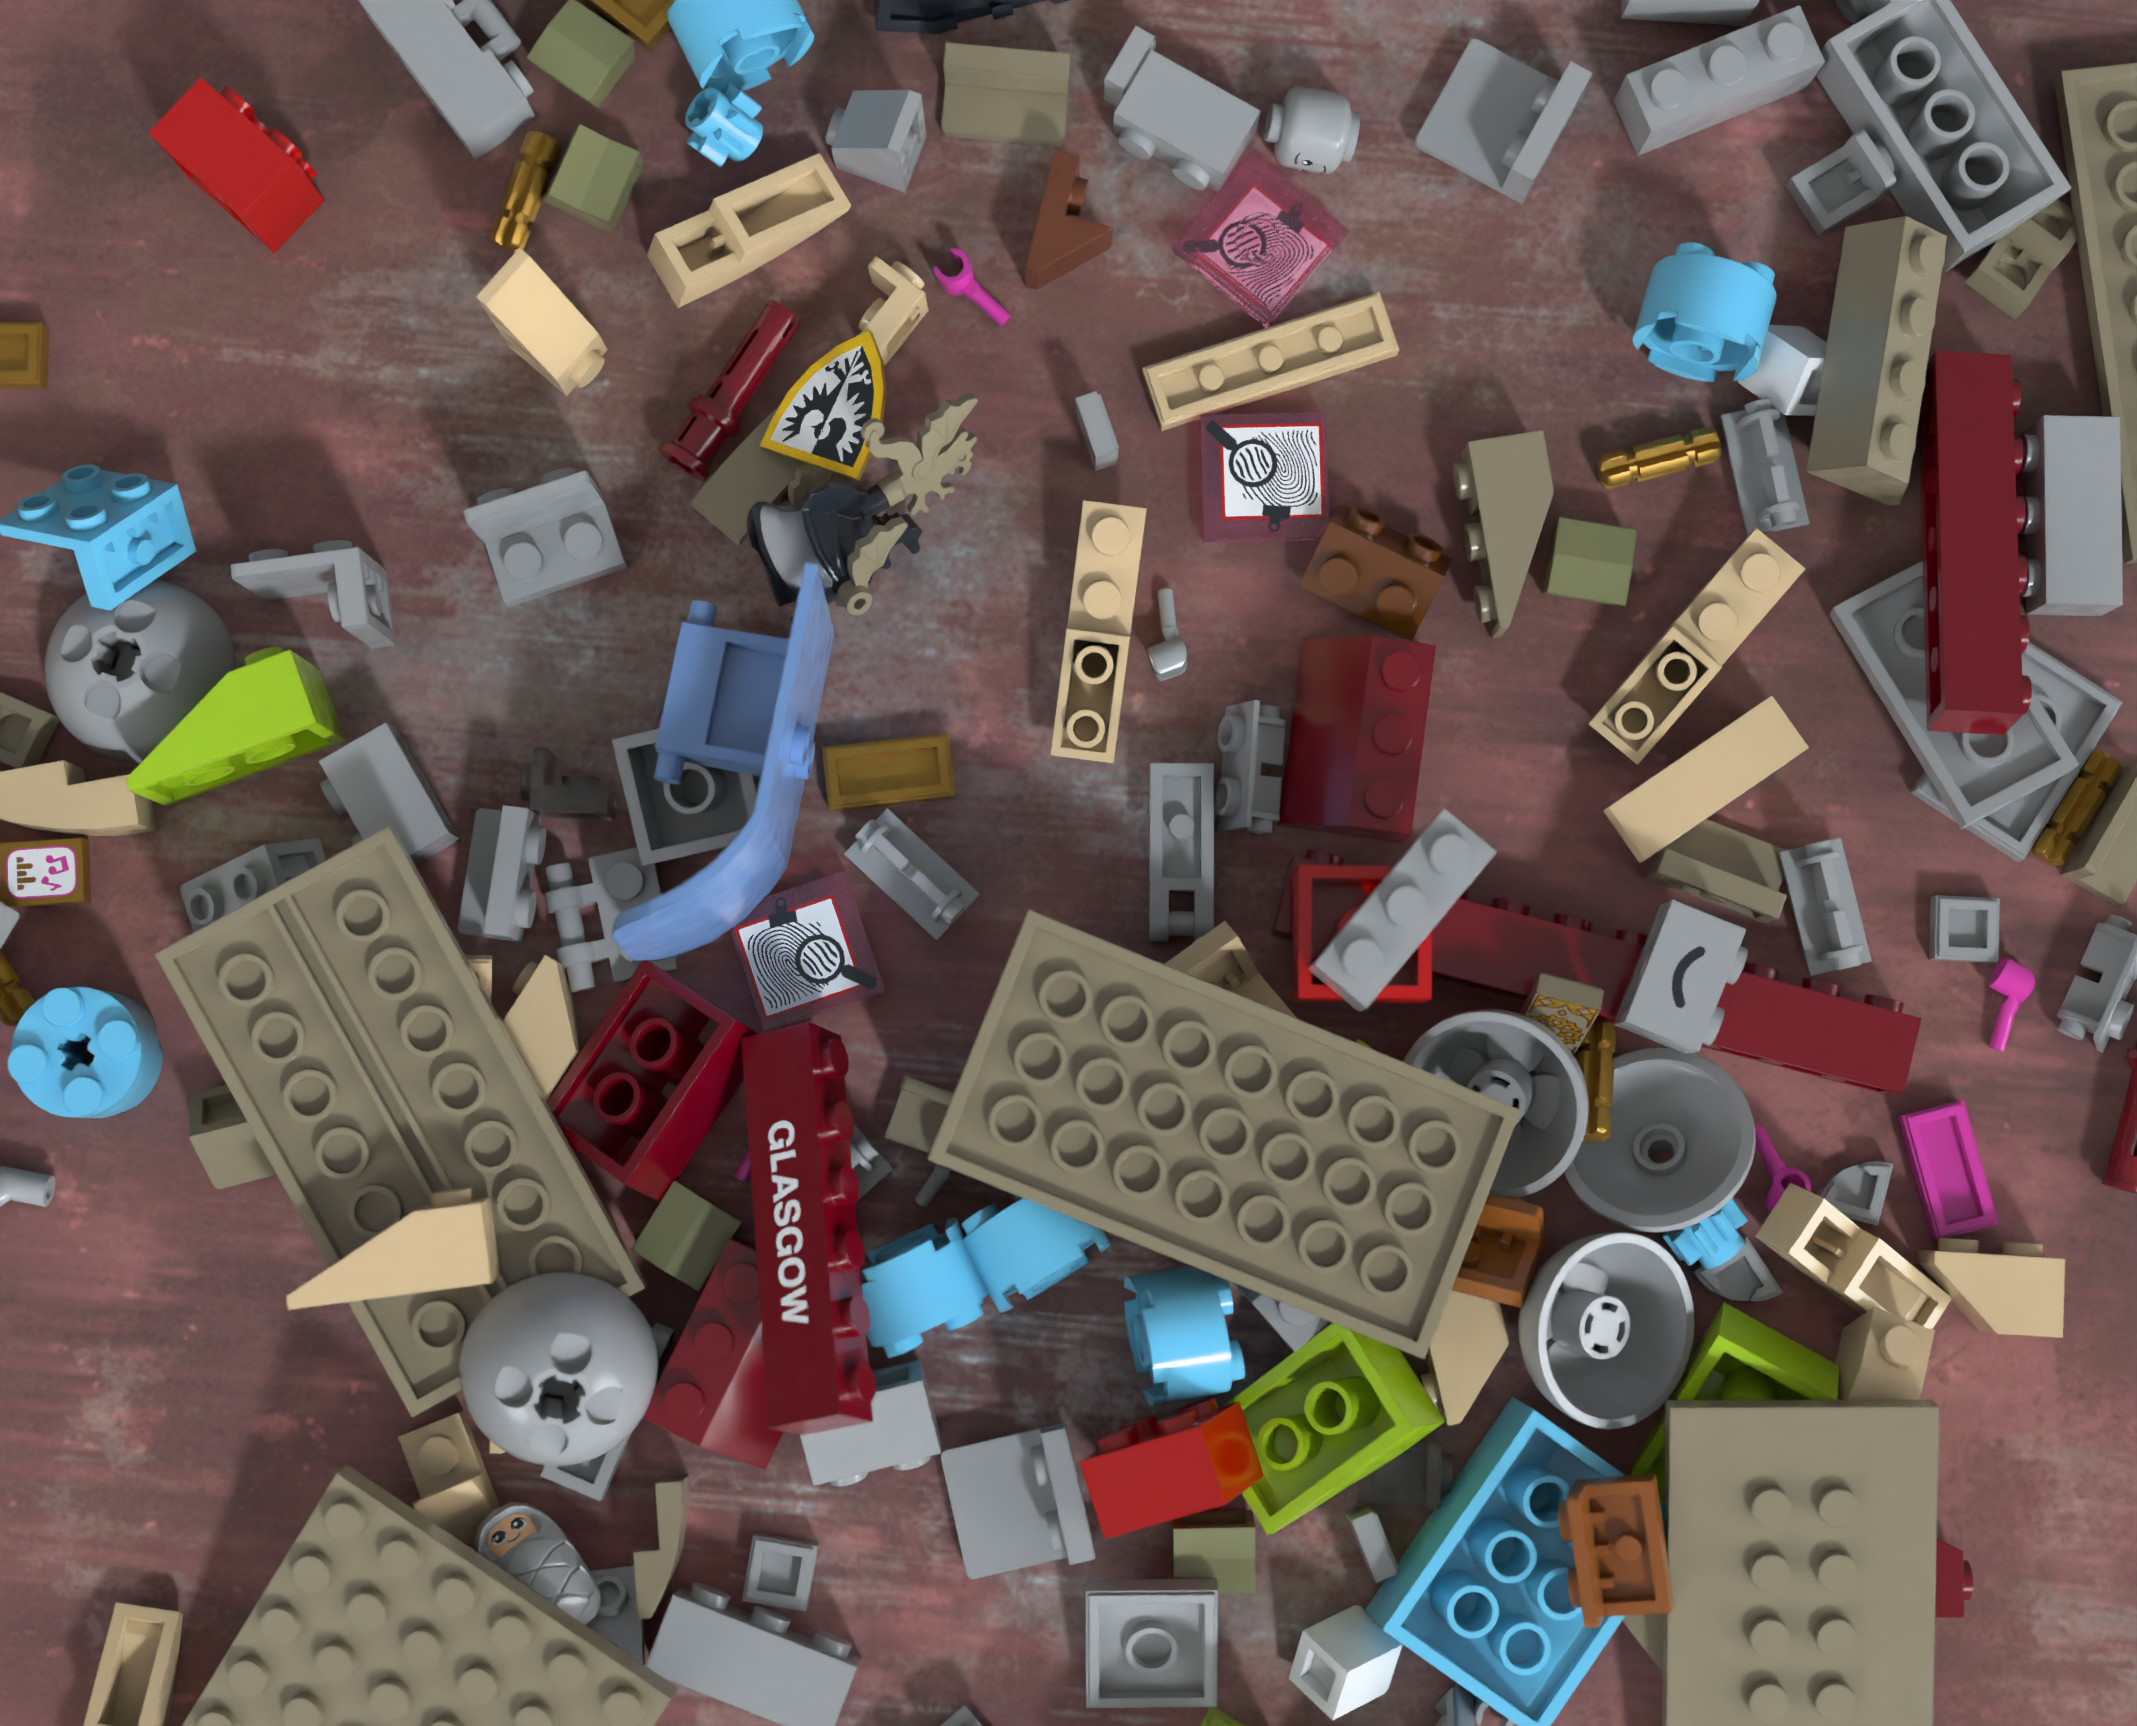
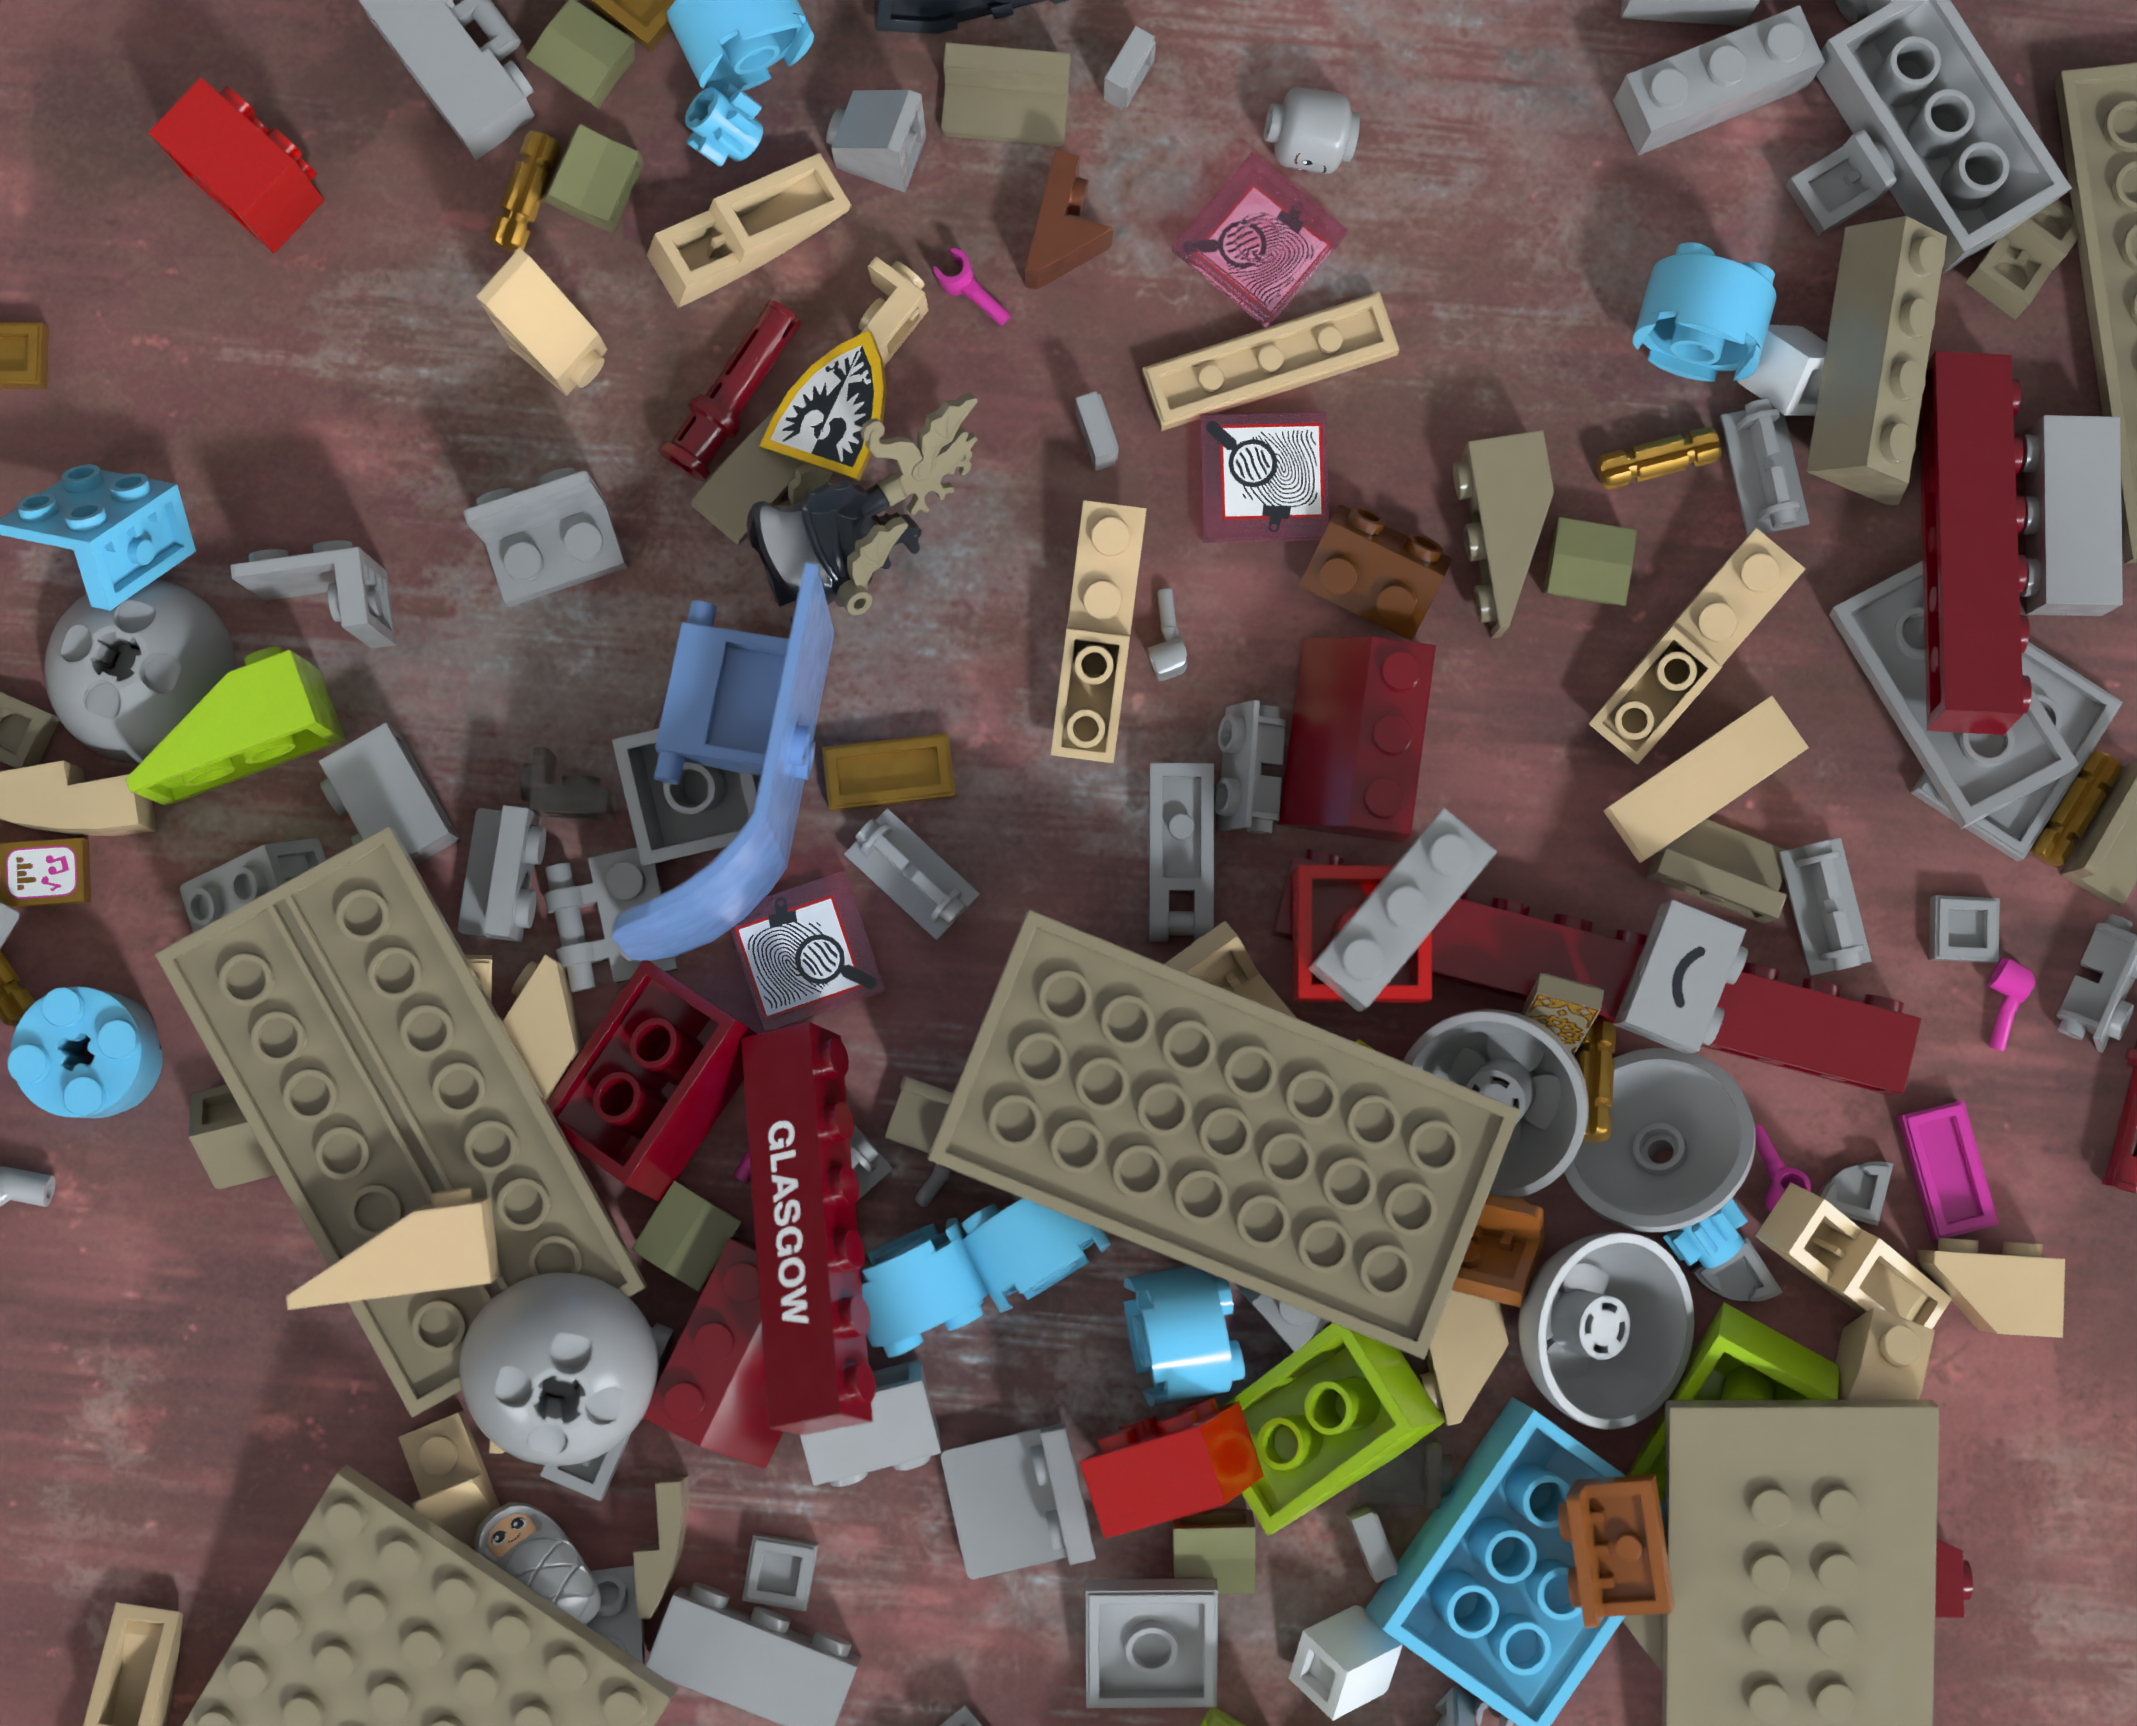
light grey brick [1113,49,1260,194] -> none
light grey bracket [1415,38,1592,204] -> none

